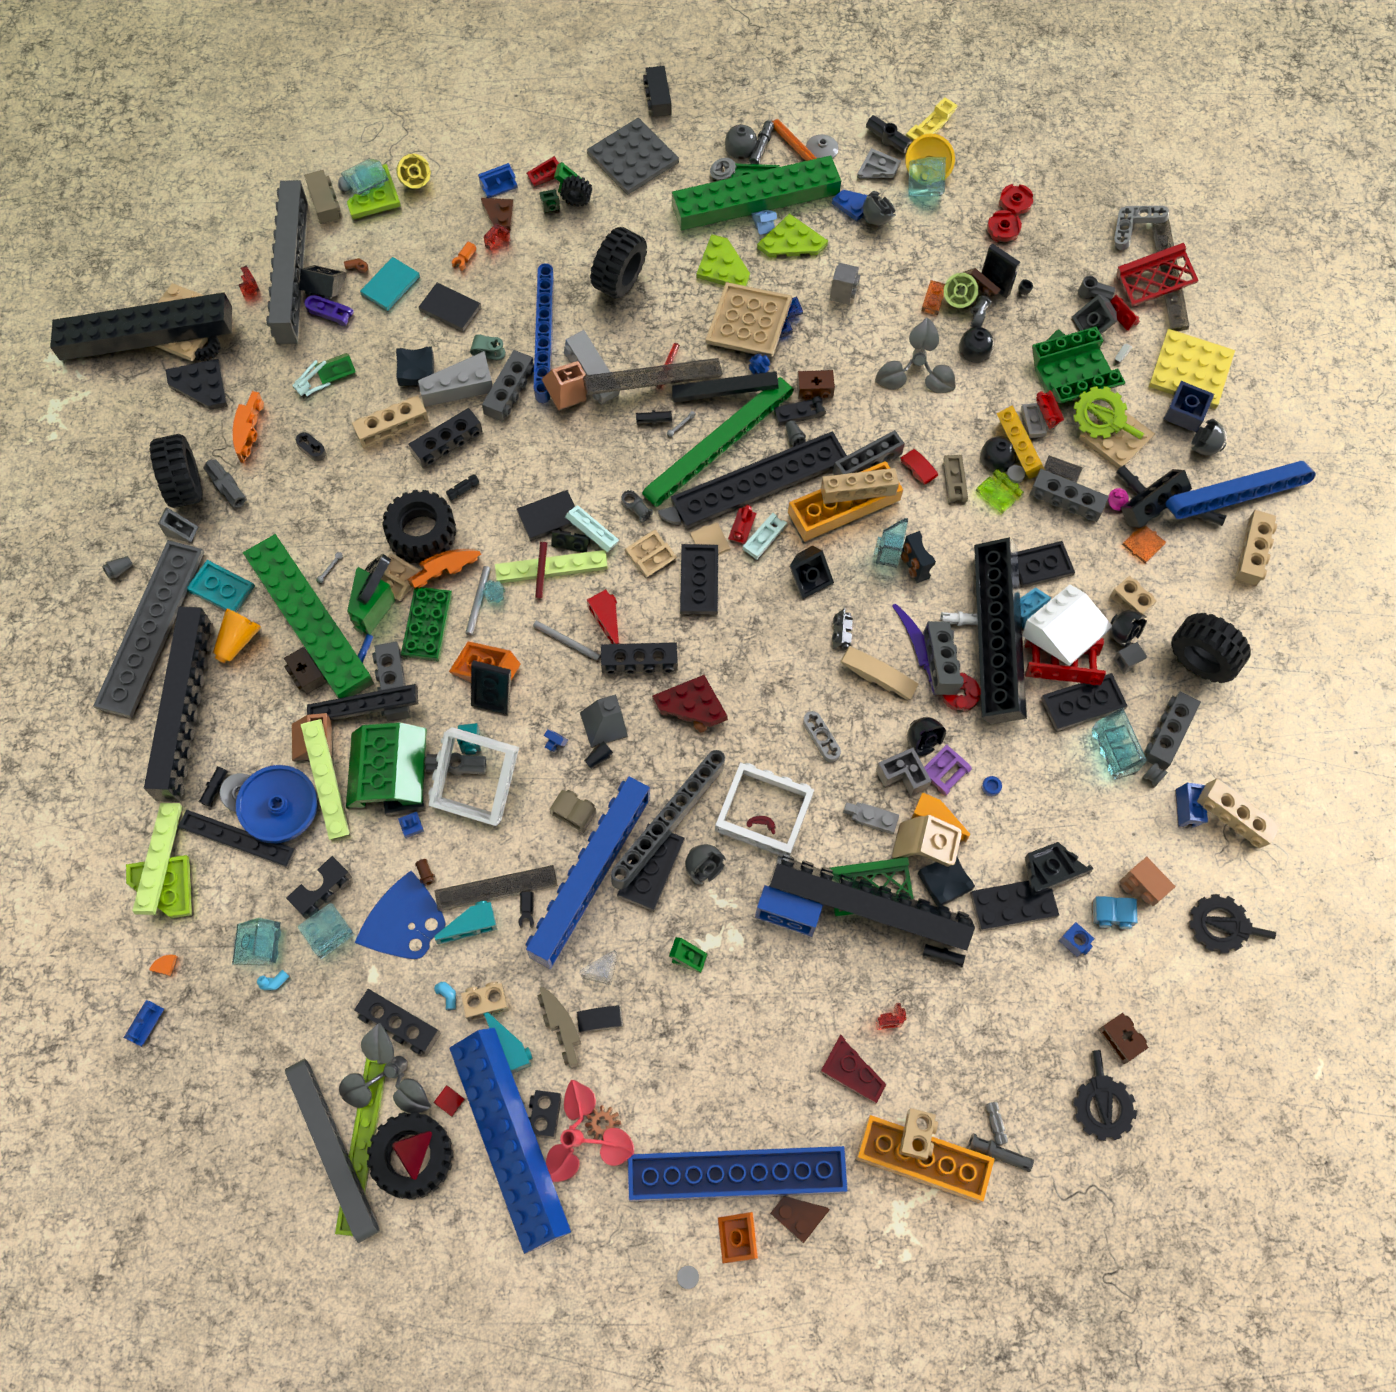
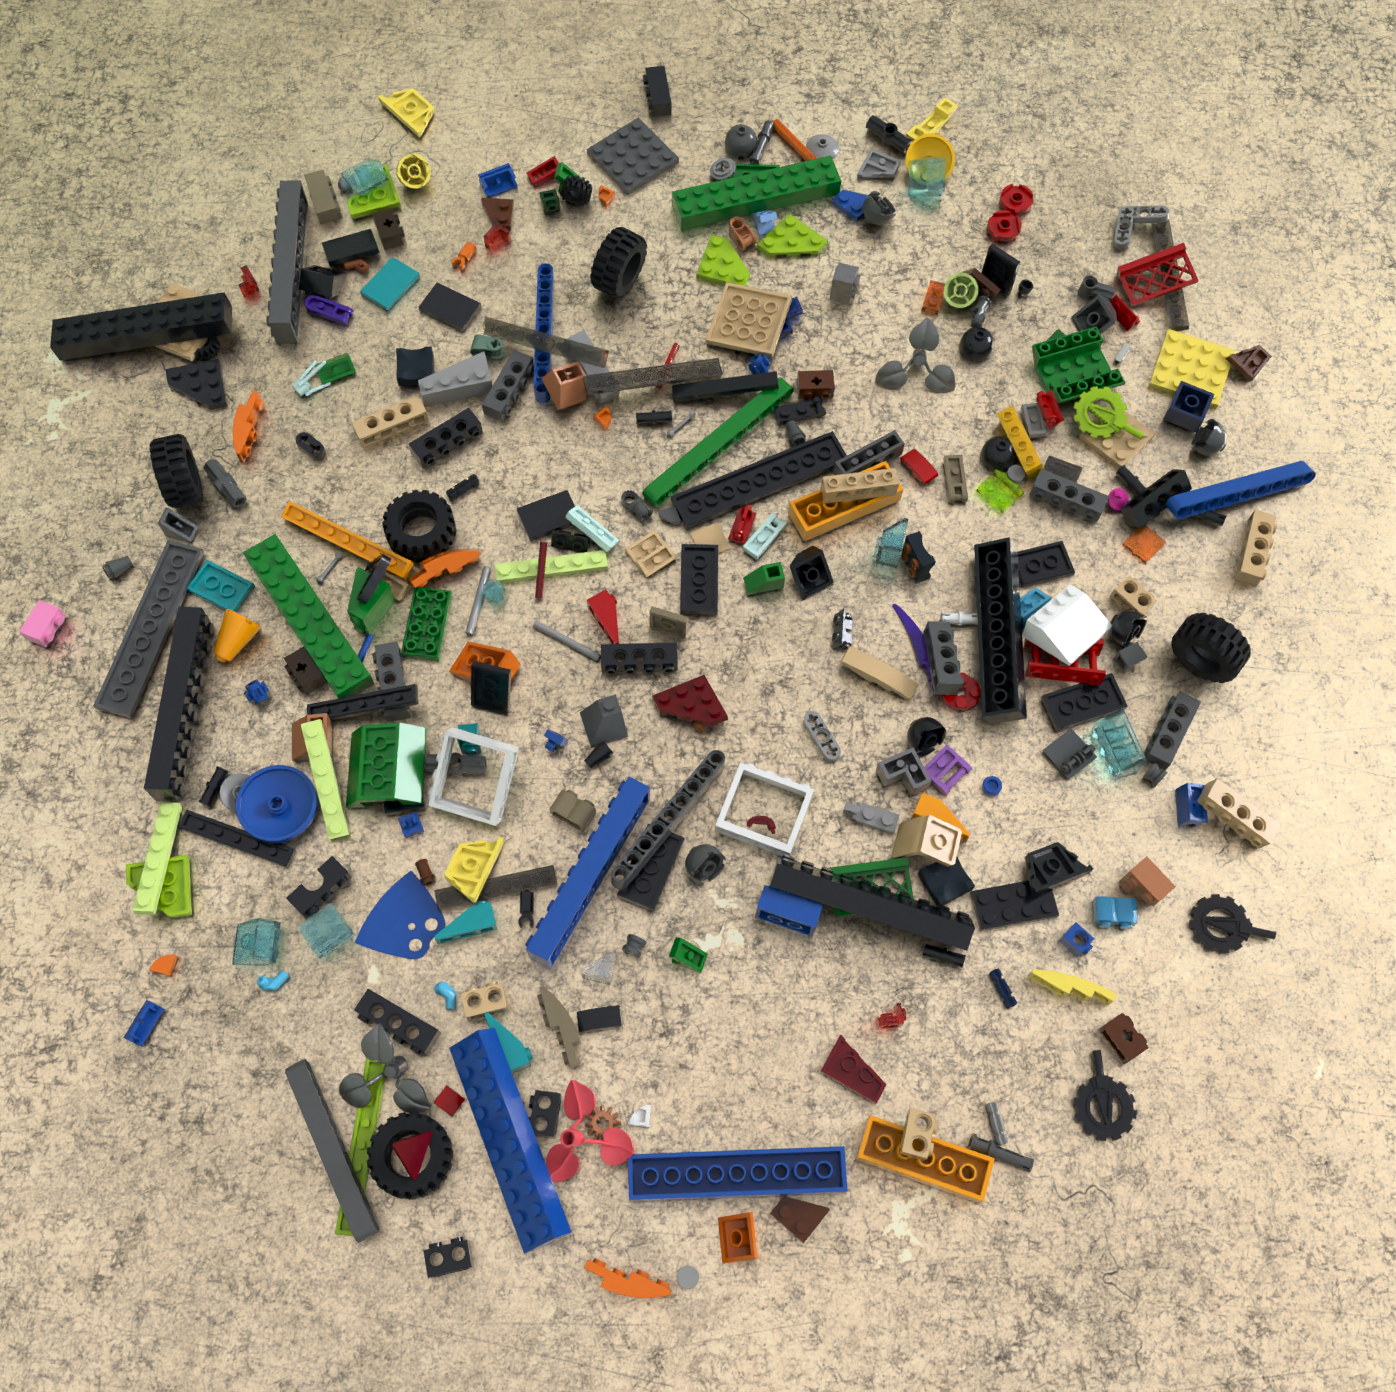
none -> bright pink brick [19,600,66,647]
none -> blue gear [244,680,269,704]
none -> light orange plate [280,501,414,579]
none -> black tile [322,229,380,267]
none -> dark brown brick [372,208,405,250]
none -> light yellow wing [378,88,435,137]
none -> black brick [423,1237,474,1278]
none -> light yellow wing [444,837,504,903]
none -> clear smoke plate [481,317,609,368]
none -> orange slope [584,1258,672,1298]
none -> orange tile [593,406,611,430]
none -> orange tile [599,185,615,207]
none -> dark grey wheel [622,934,647,958]
none -> white tile [628,1105,651,1128]
none -> dark tan tile [649,606,688,638]
none -> nougat piece [729,217,757,251]
none -> green slope [743,562,785,595]
none -> dark blue axle [989,968,1017,1008]
none -> light yellow slope [1028,969,1117,1005]
none -> dark grey hinge [1042,729,1097,780]
none -> reddish brown wing [1226,345,1272,382]

